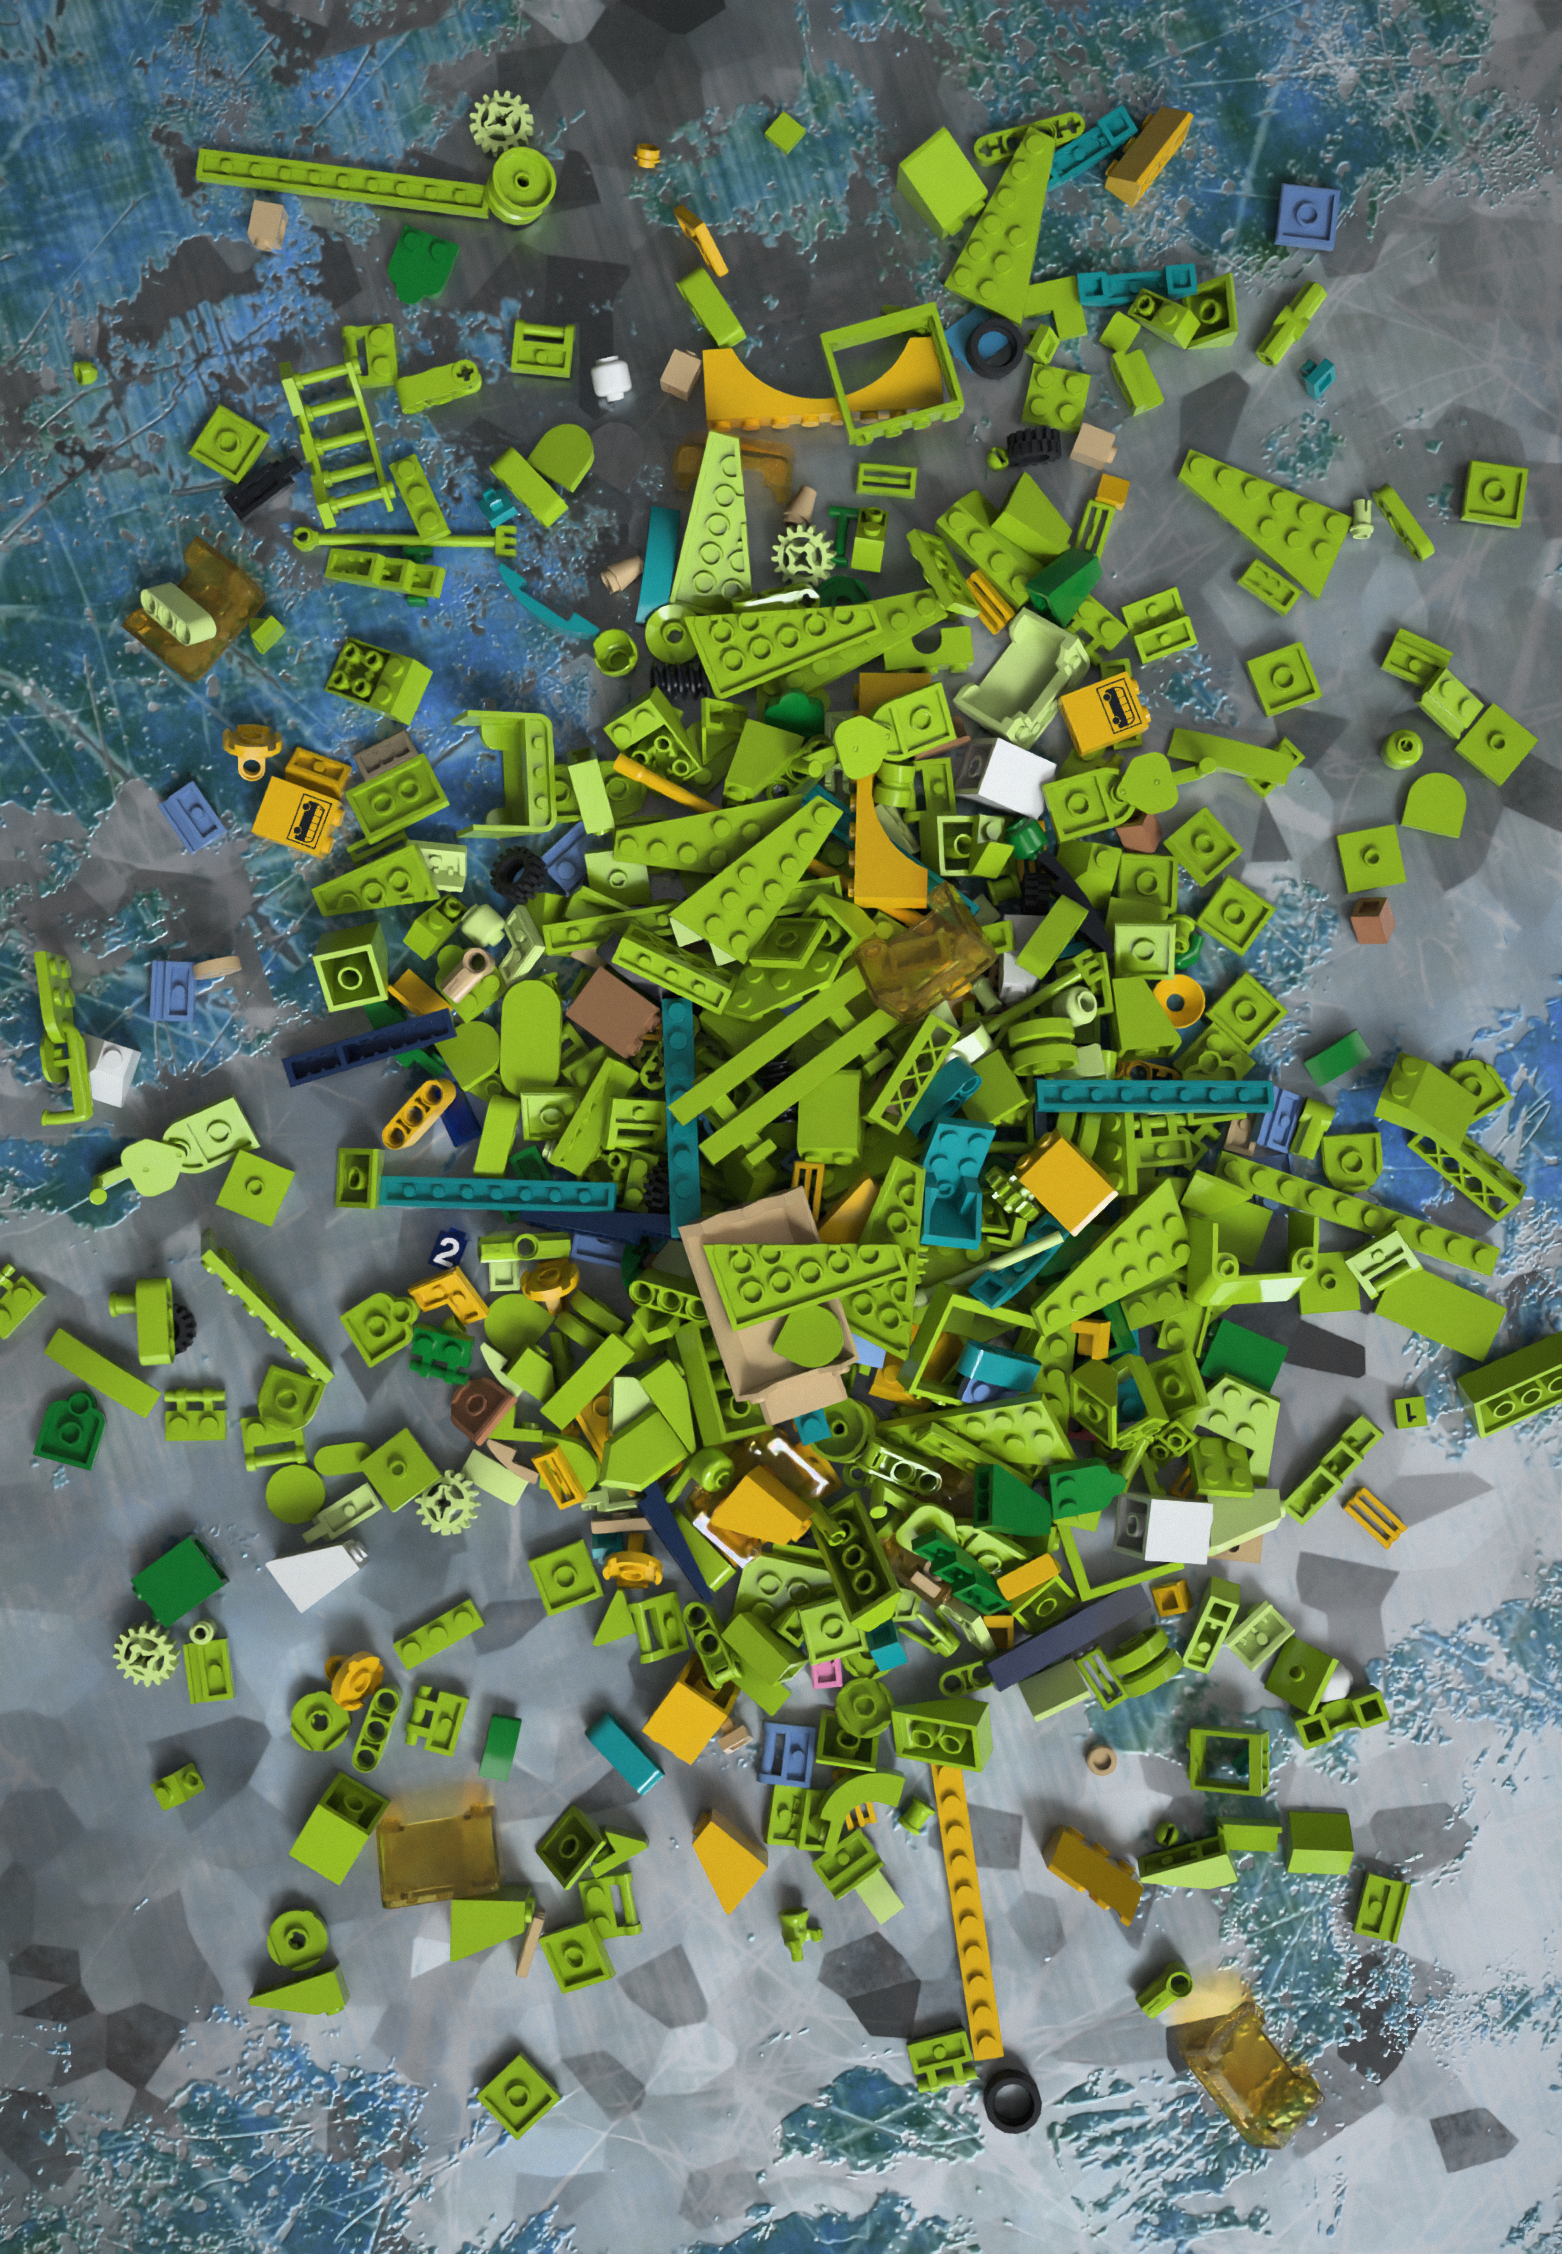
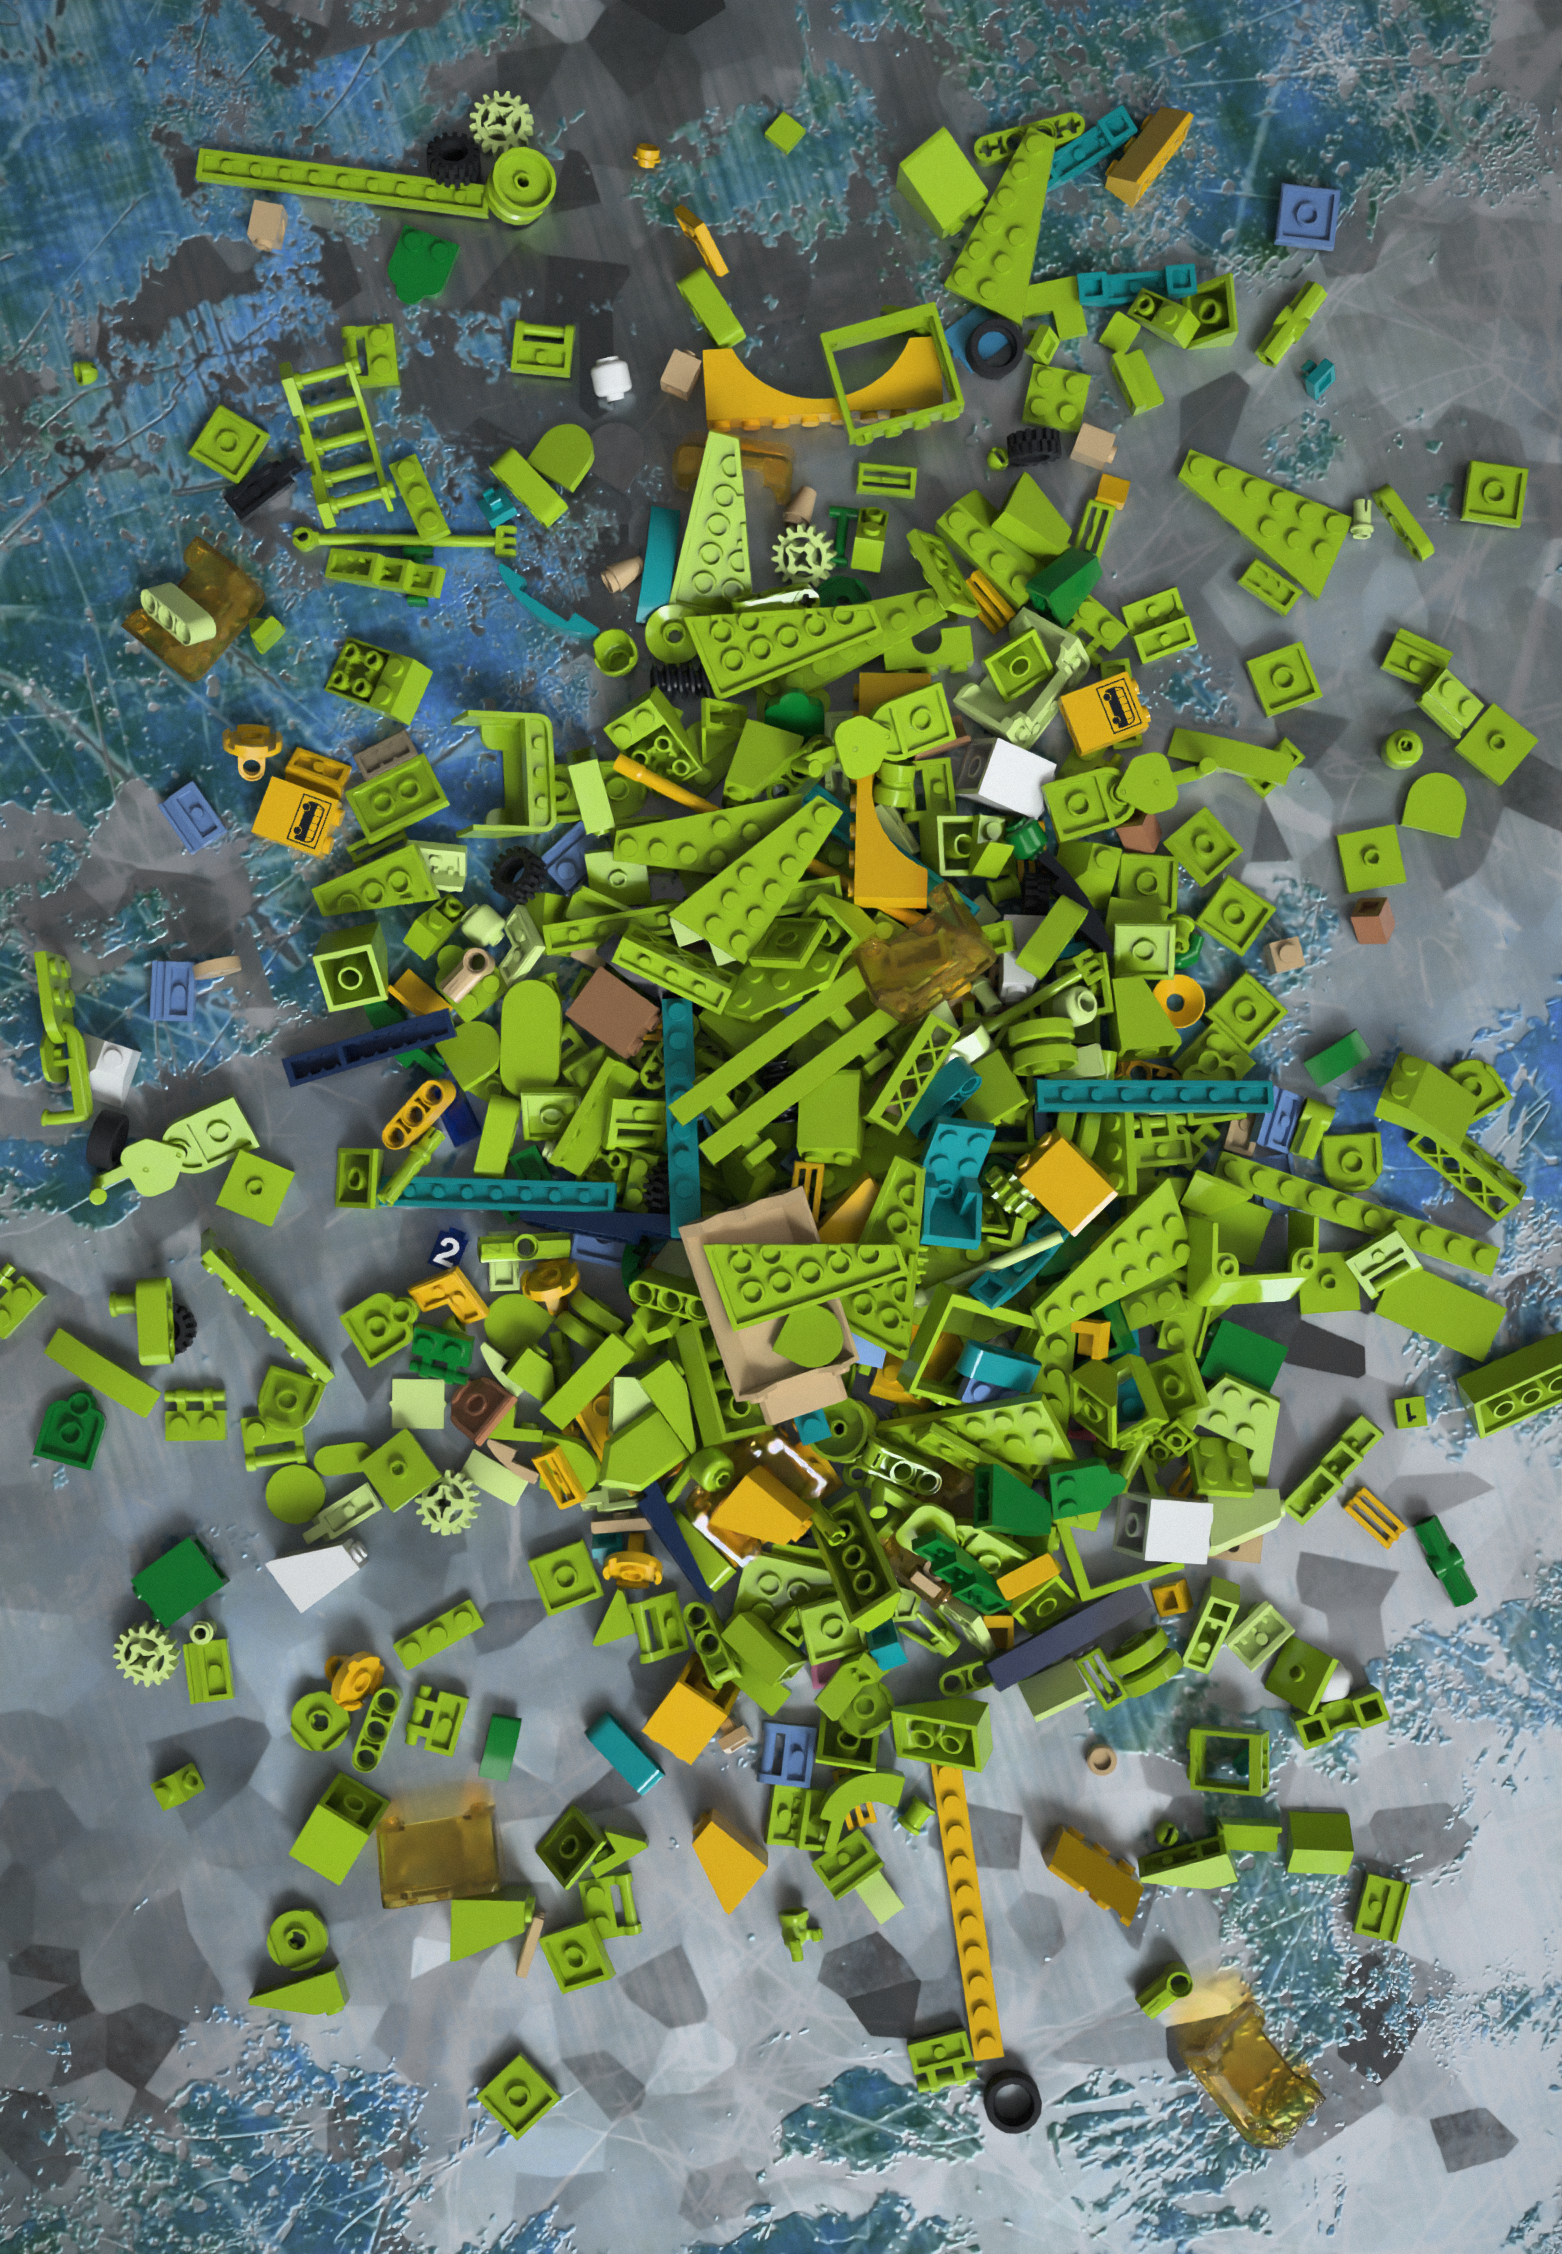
lime piece [394,359,482,414] -> none
none -> black tyre [86,1109,129,1170]
none -> lime pin [377,1127,445,1207]
none -> yellowish green piece [389,1379,448,1429]
none -> black tyre [426,132,481,188]
none -> lime bracket [814,1652,885,1721]
none -> lime slope [981,626,1055,704]
none -> tan brick [1263,936,1306,976]
none -> green piece [1412,1514,1478,1608]

